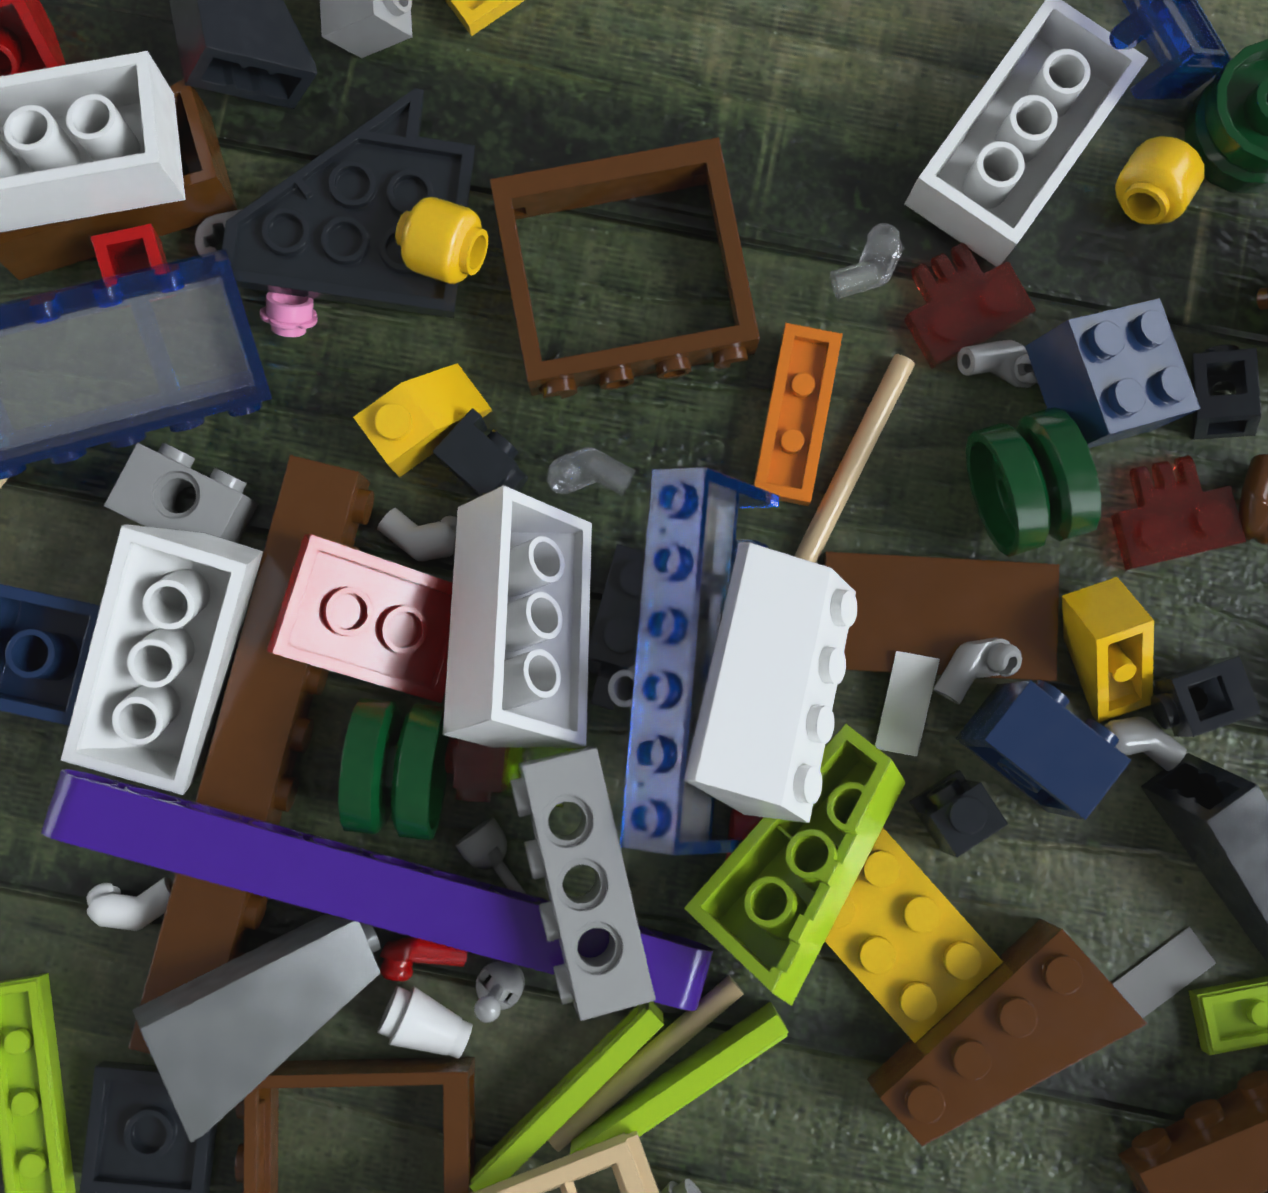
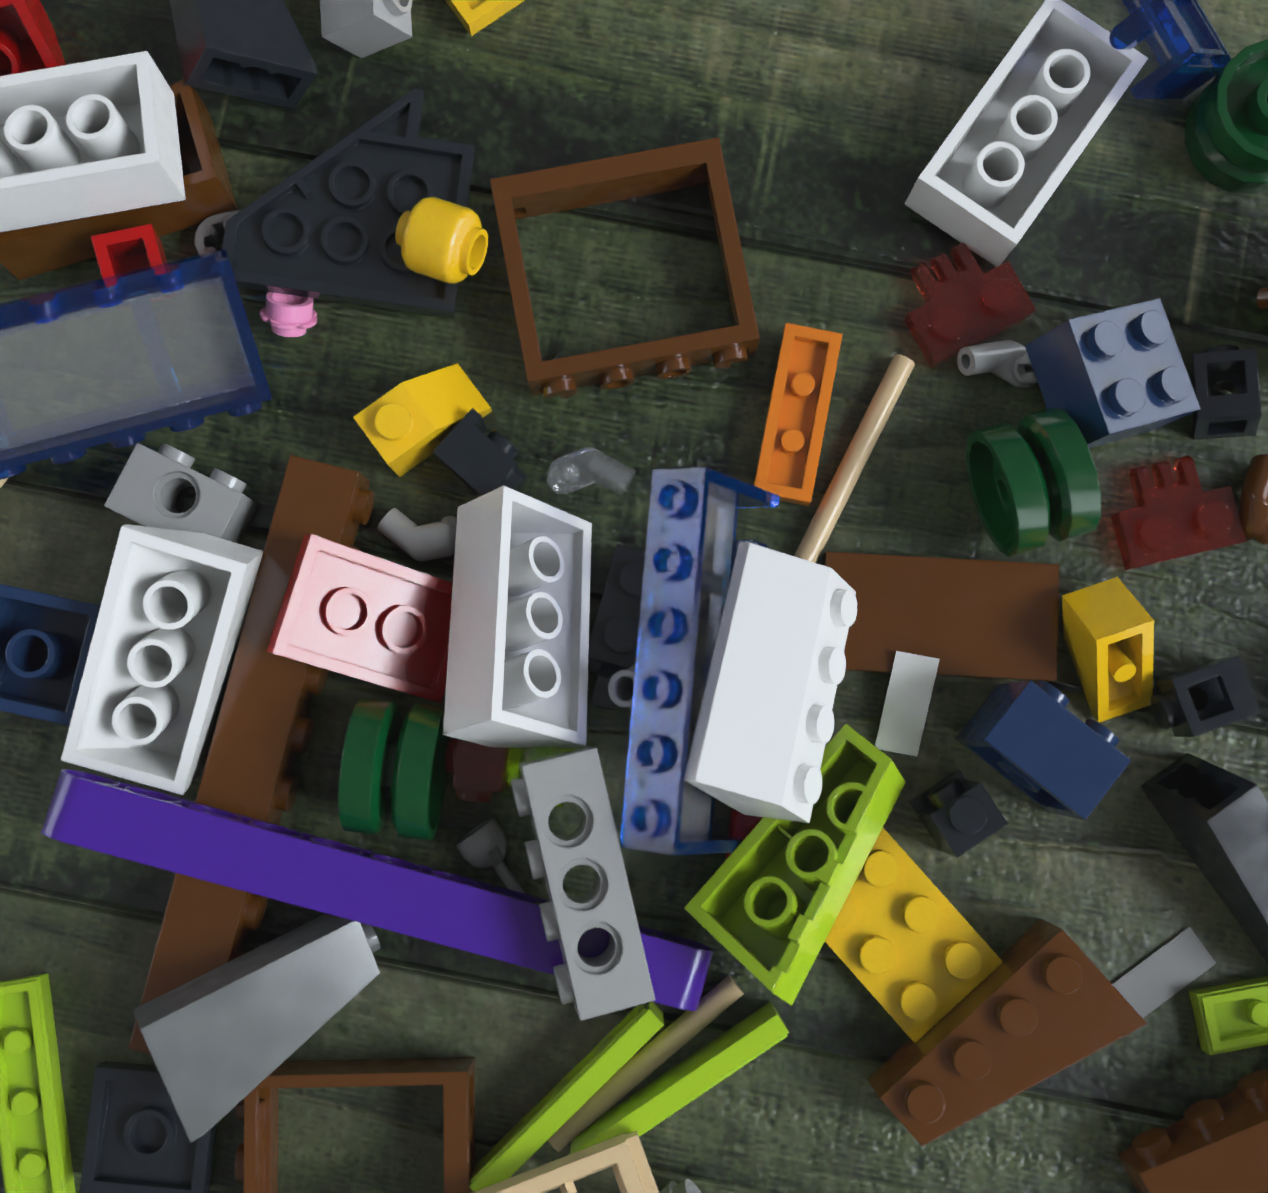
white arm [86,877,173,931] -> none
white cone [377,986,473,1059] -> none
red arm [380,936,468,982] -> none
light grey hinge [475,959,525,1023] -> none
clear arm [830,223,903,299] -> none
light grey arm [933,637,1022,704] -> none
light grey arm [1103,717,1187,771] -> none
yellow head [1115,136,1204,225] -> none

